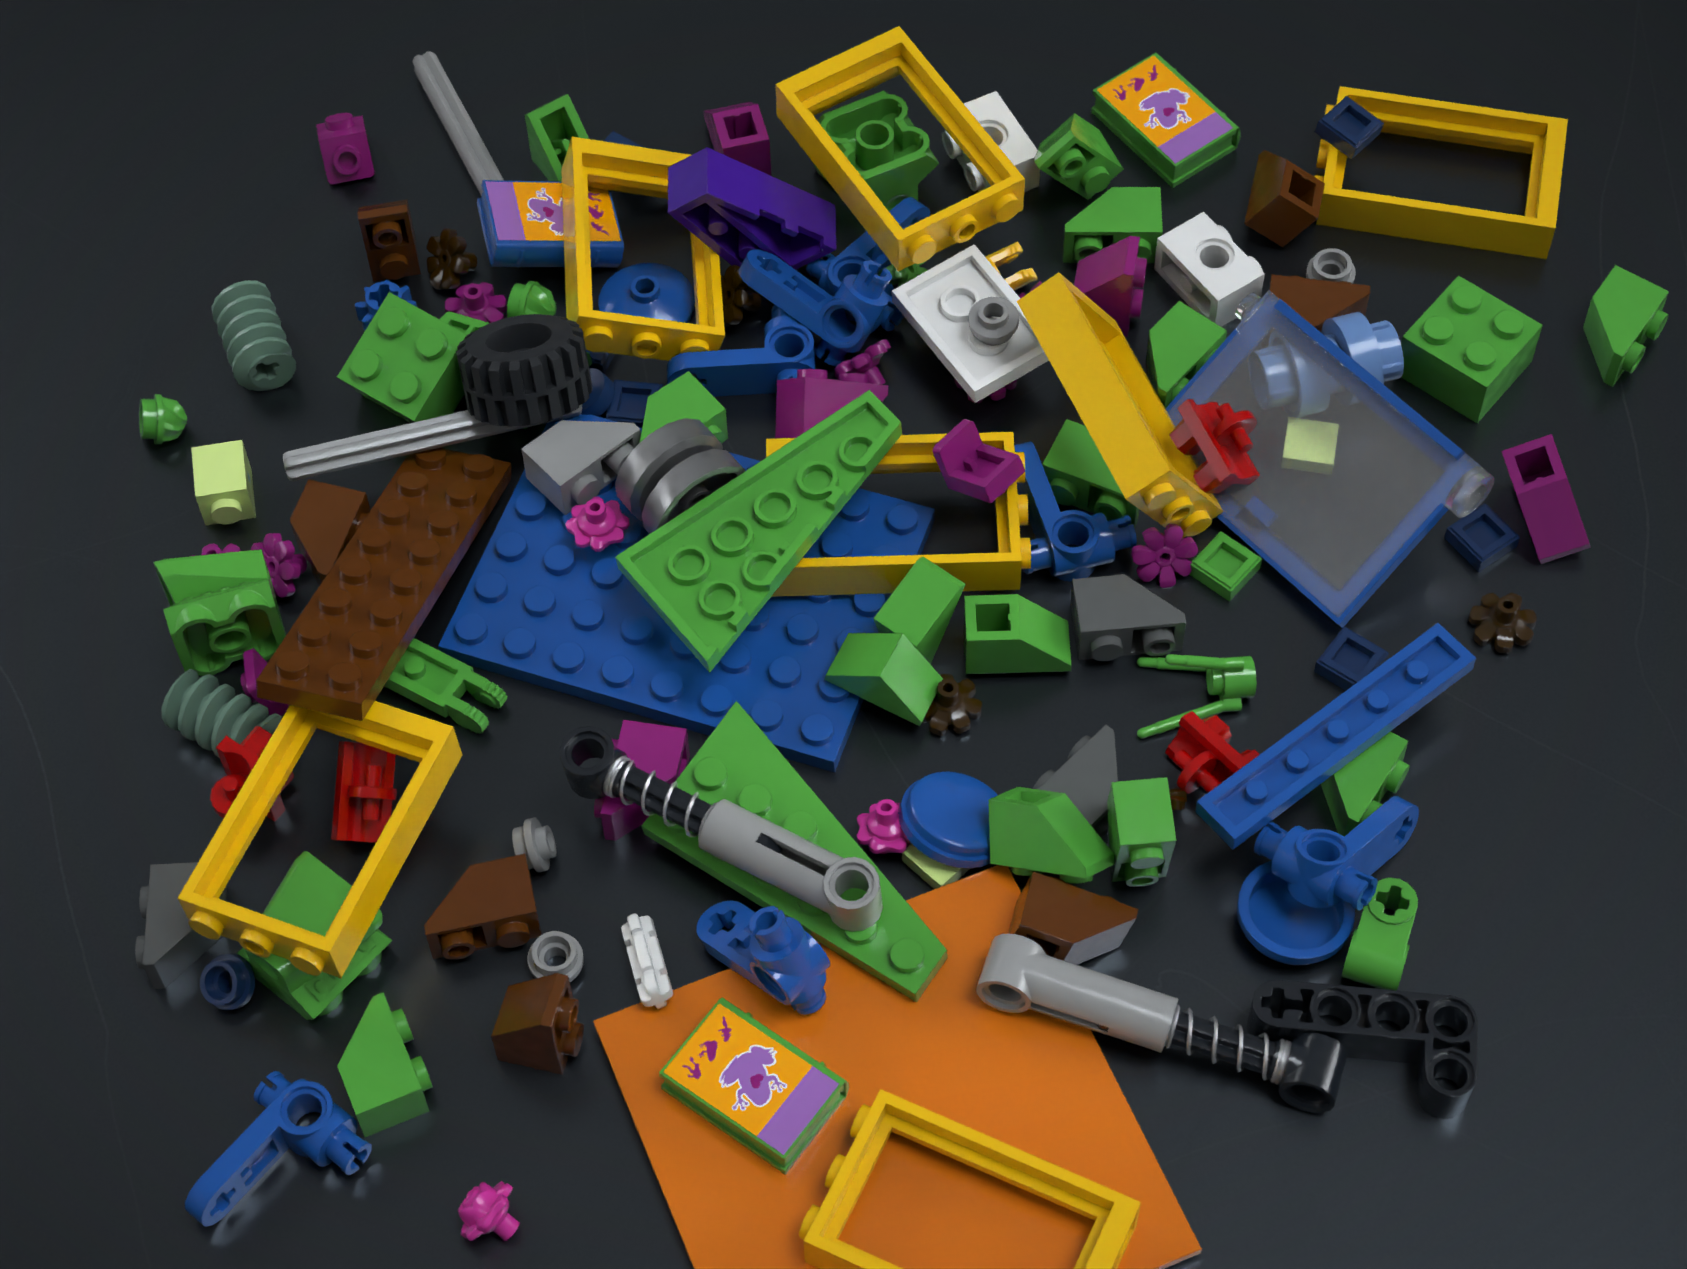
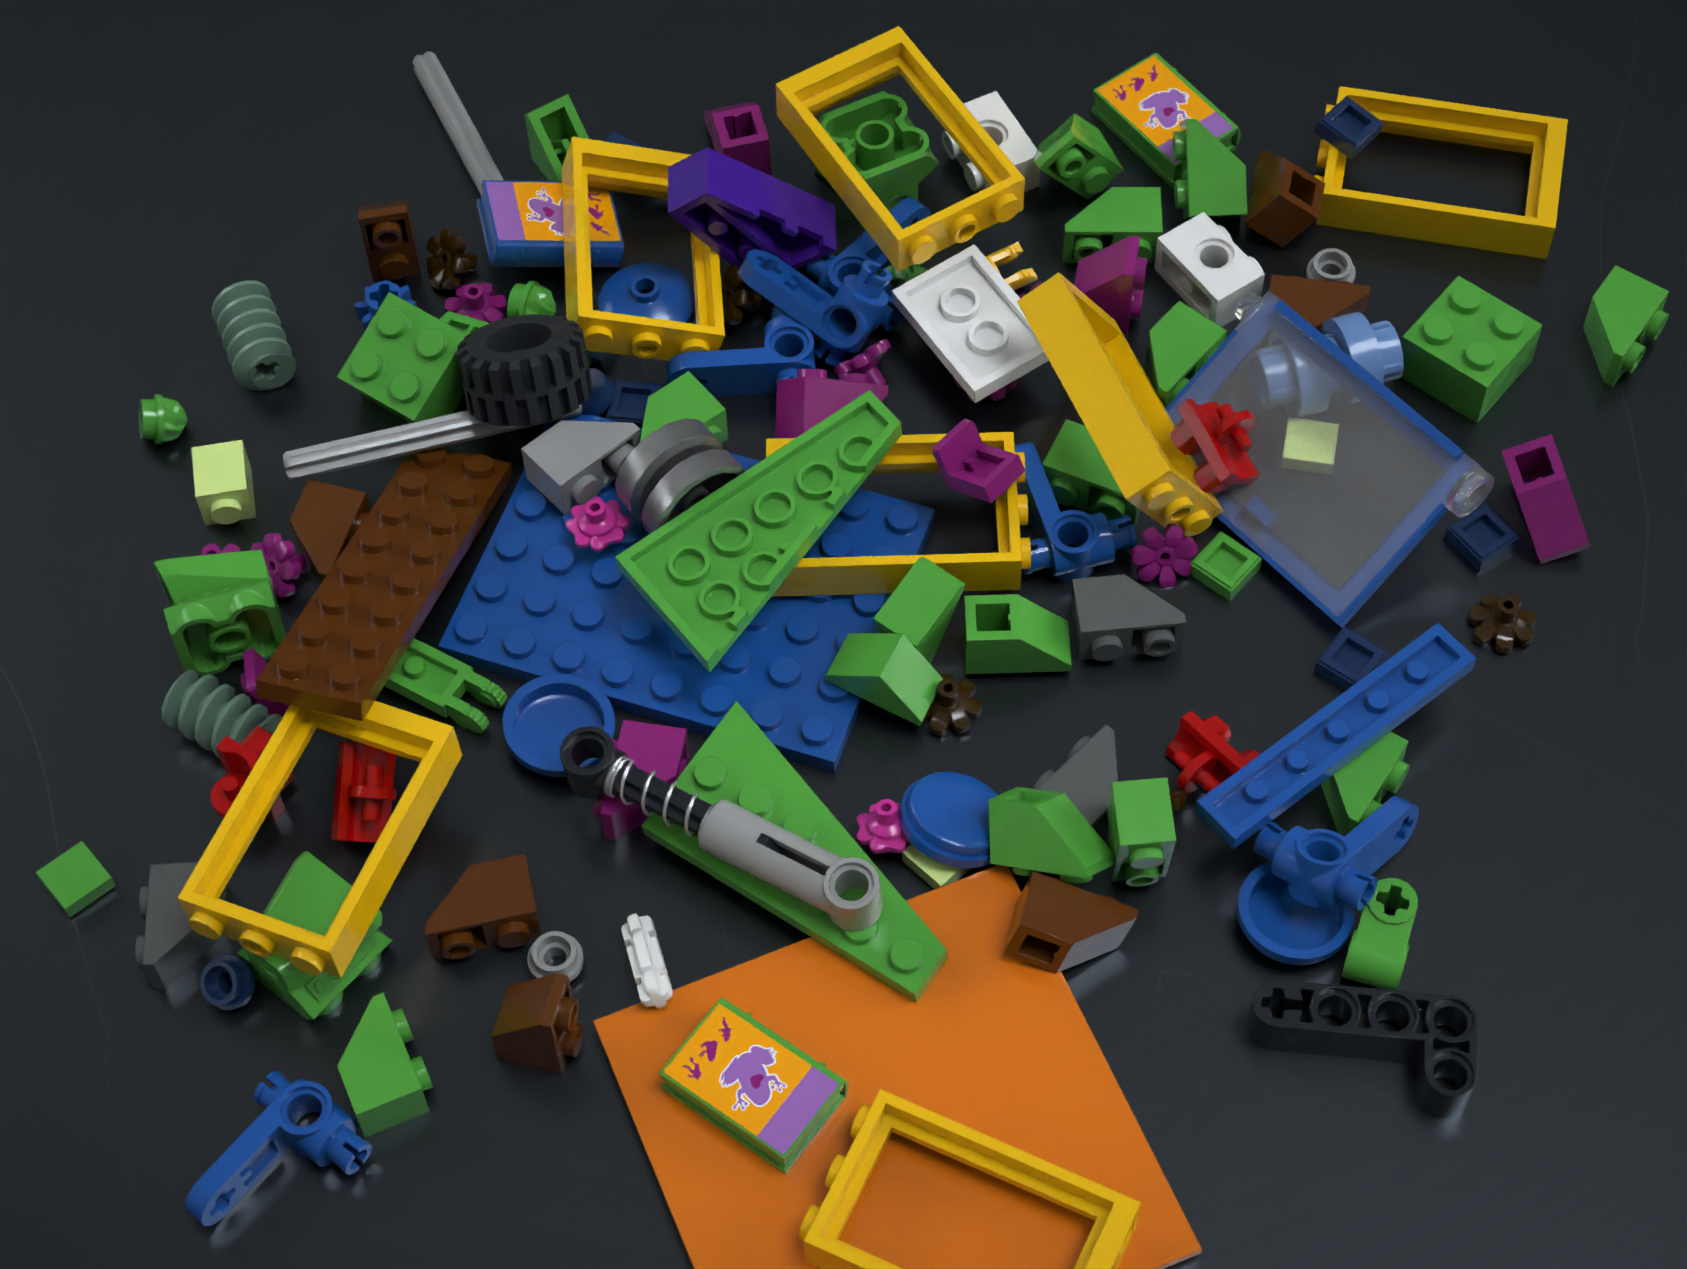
magenta bracket [316,113,374,184] -> none
dark pink plant [458,1181,520,1241] -> none
light grey plate [512,817,556,872] -> none
blue piece [696,901,830,1015] -> none
light grey plate [968,297,1019,346] -> none
piece [976,934,1347,1113] -> none
bright green plant [1137,654,1257,739] -> none
none -> bright green tile [36,841,116,918]
none -> blue piece [503,674,615,777]
none -> bright green slope [1172,119,1247,220]

